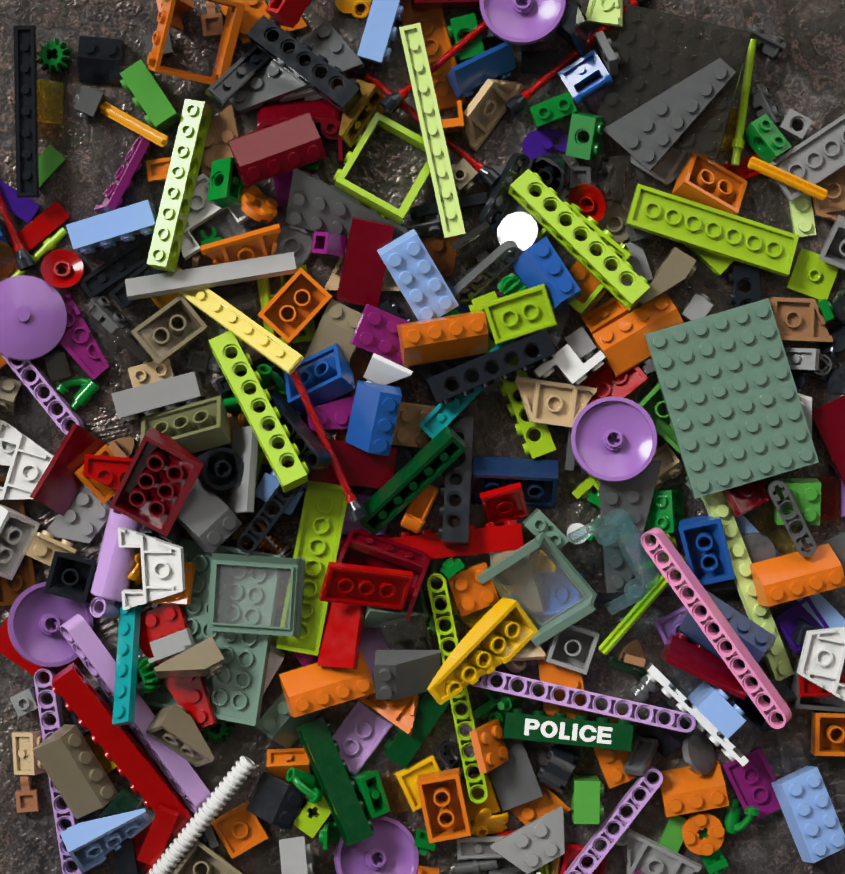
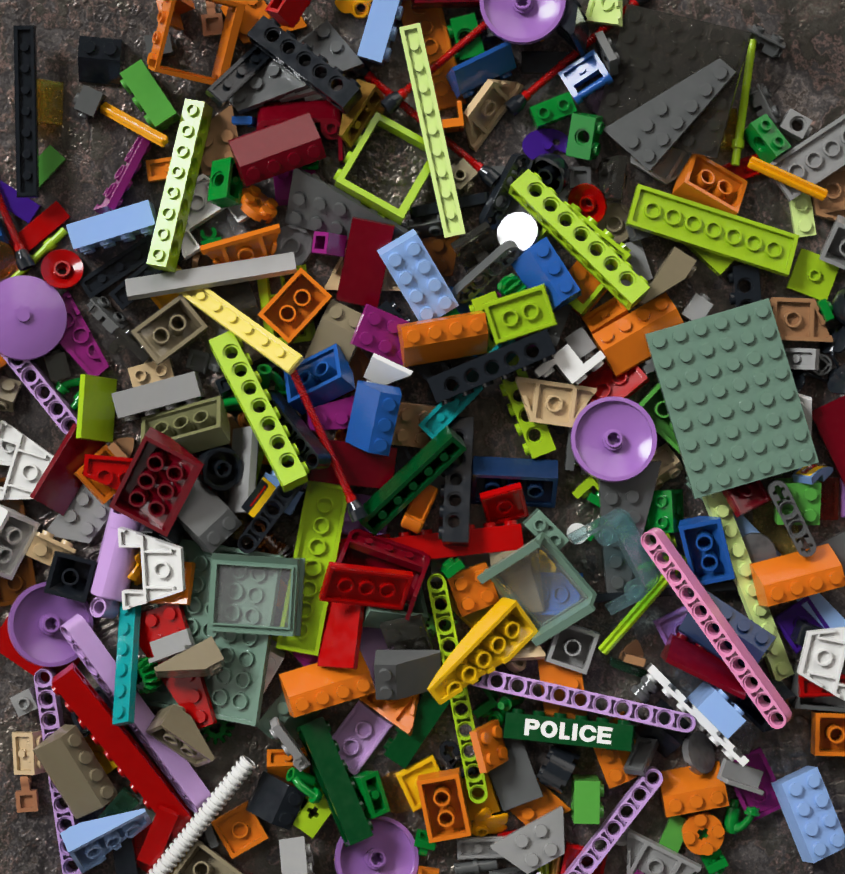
green gear [37,38,72,74] -> none
green bracket [319,820,341,850] -> none
none -> lime tile [76,374,117,443]
none -> blue tile [231,116,257,128]
none -> sticker [241,477,276,518]
none -> light grey hinge [269,716,311,772]
none -> light grey panel [717,758,764,795]
none -> medium blue slope [792,464,834,485]

